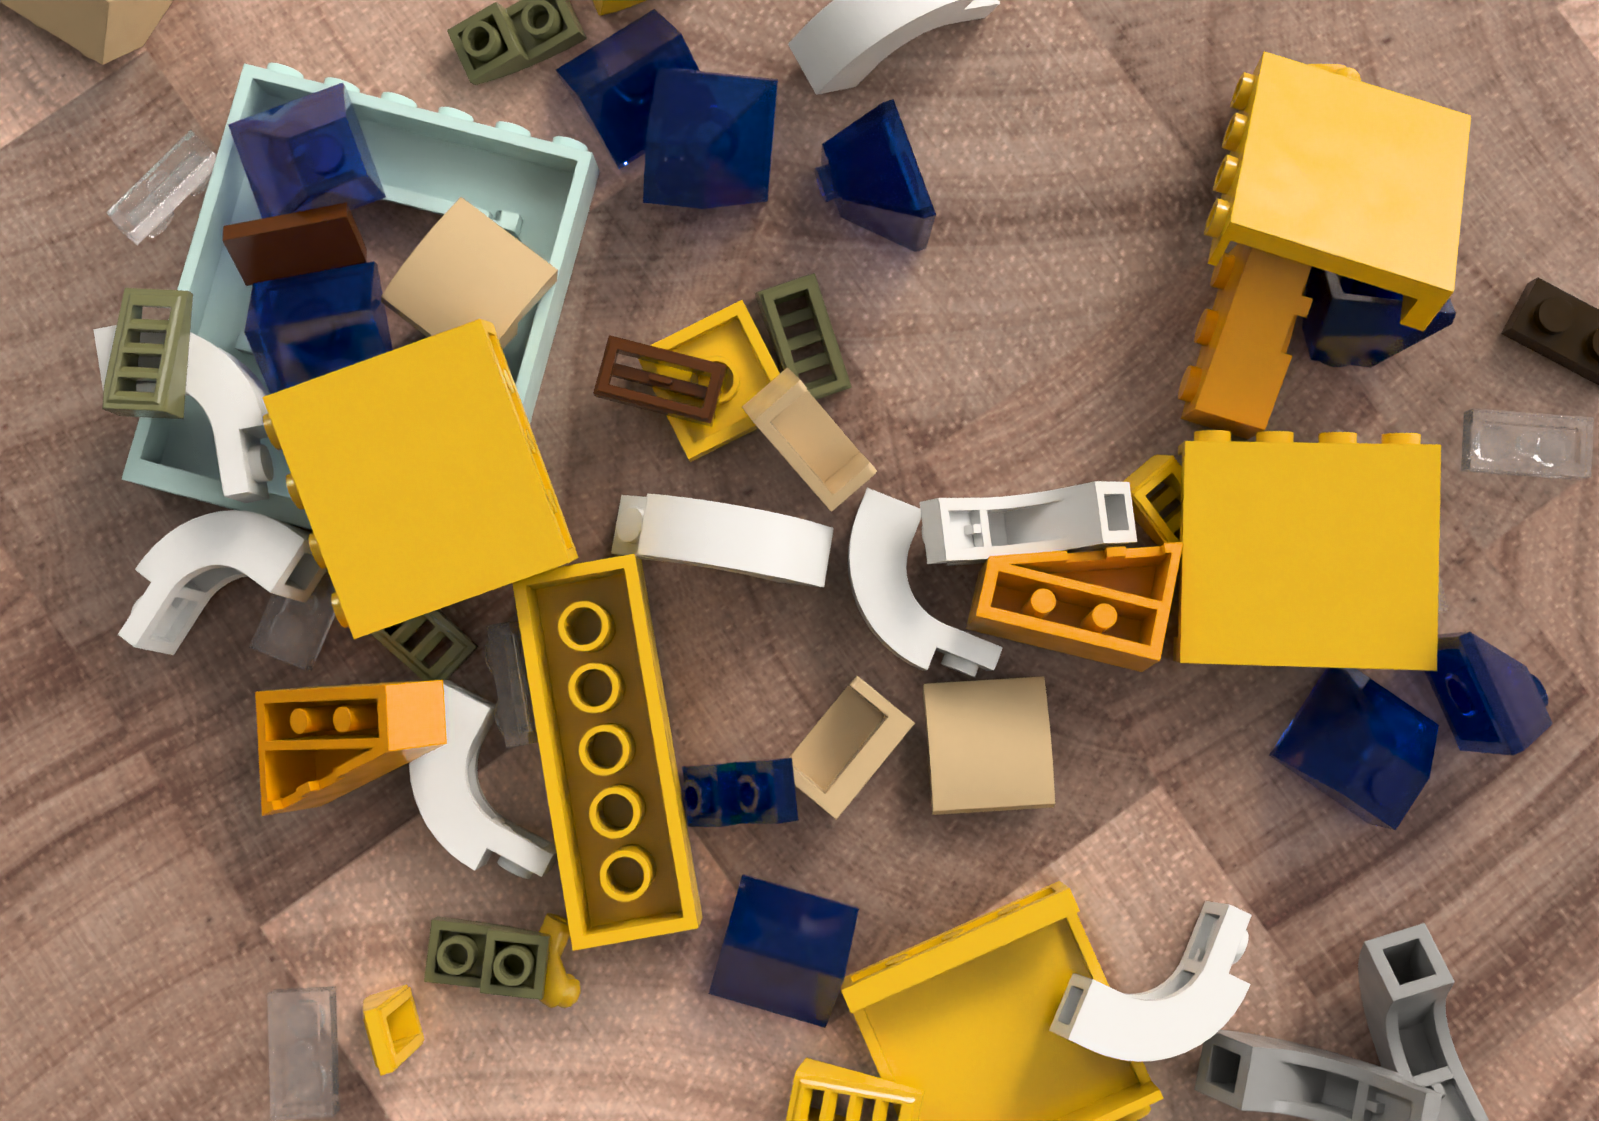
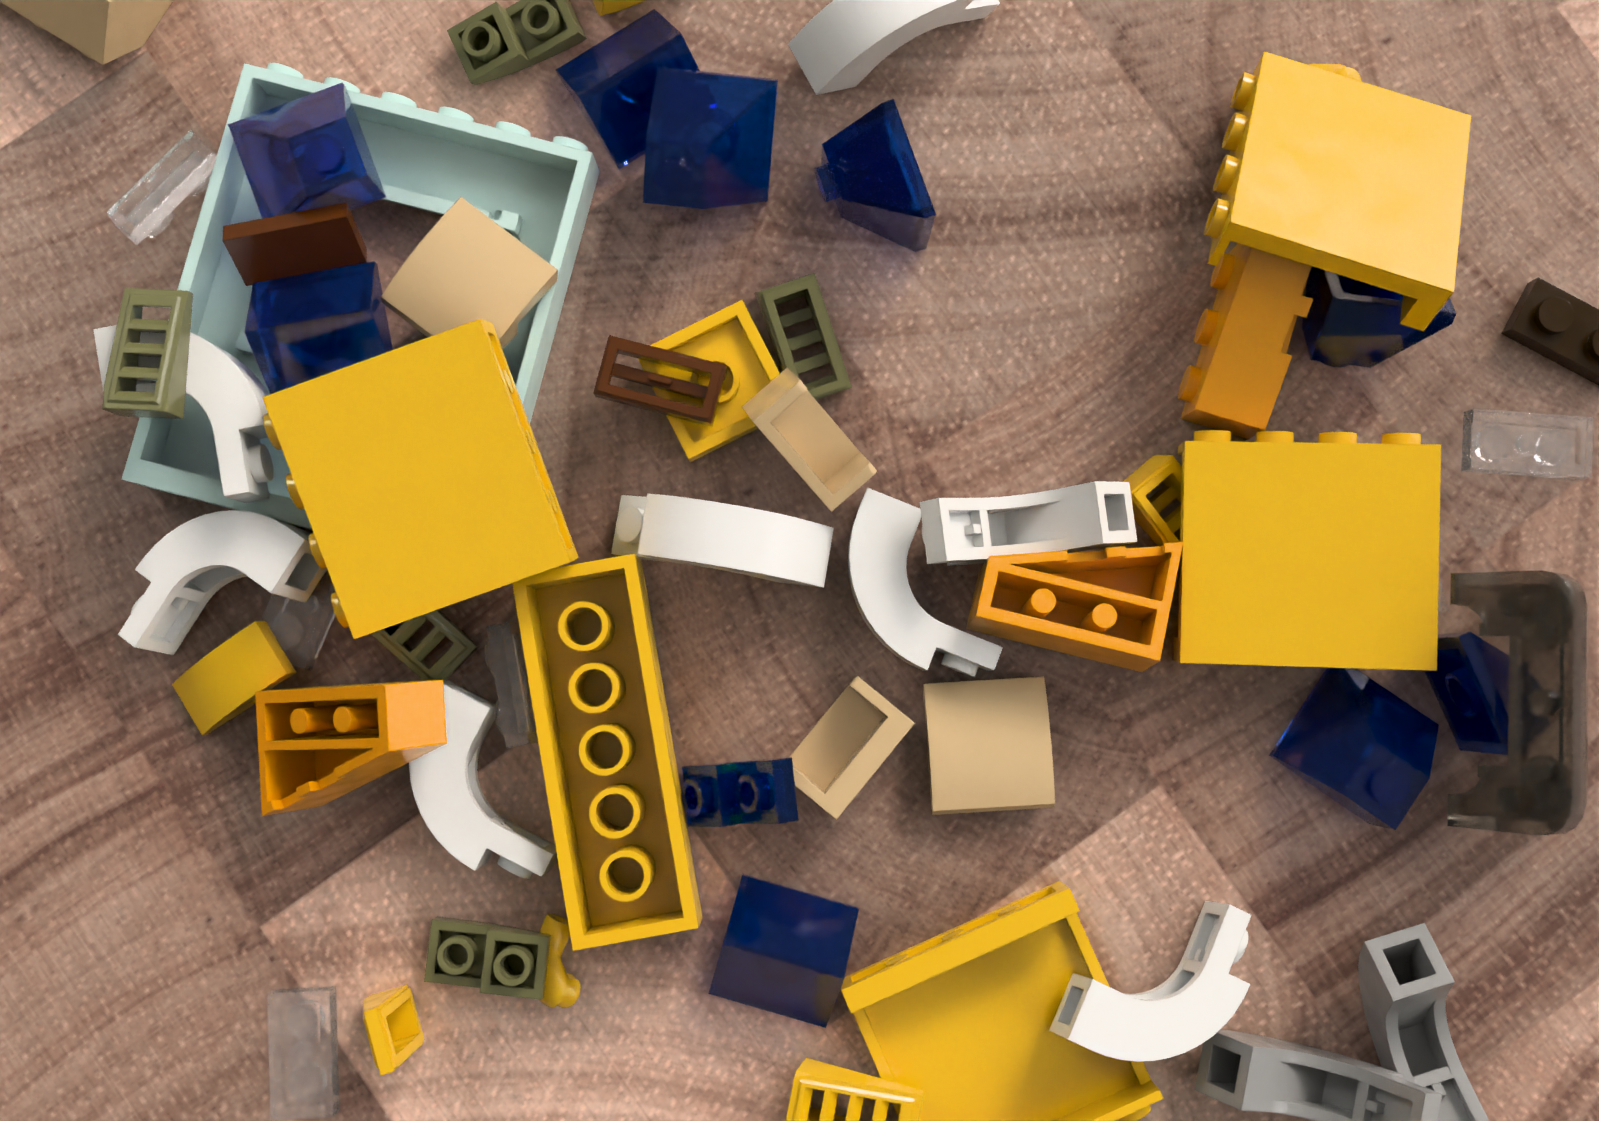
none -> yellow slope [172,621,296,735]
none -> clear smoke windscreen [1447,570,1589,836]

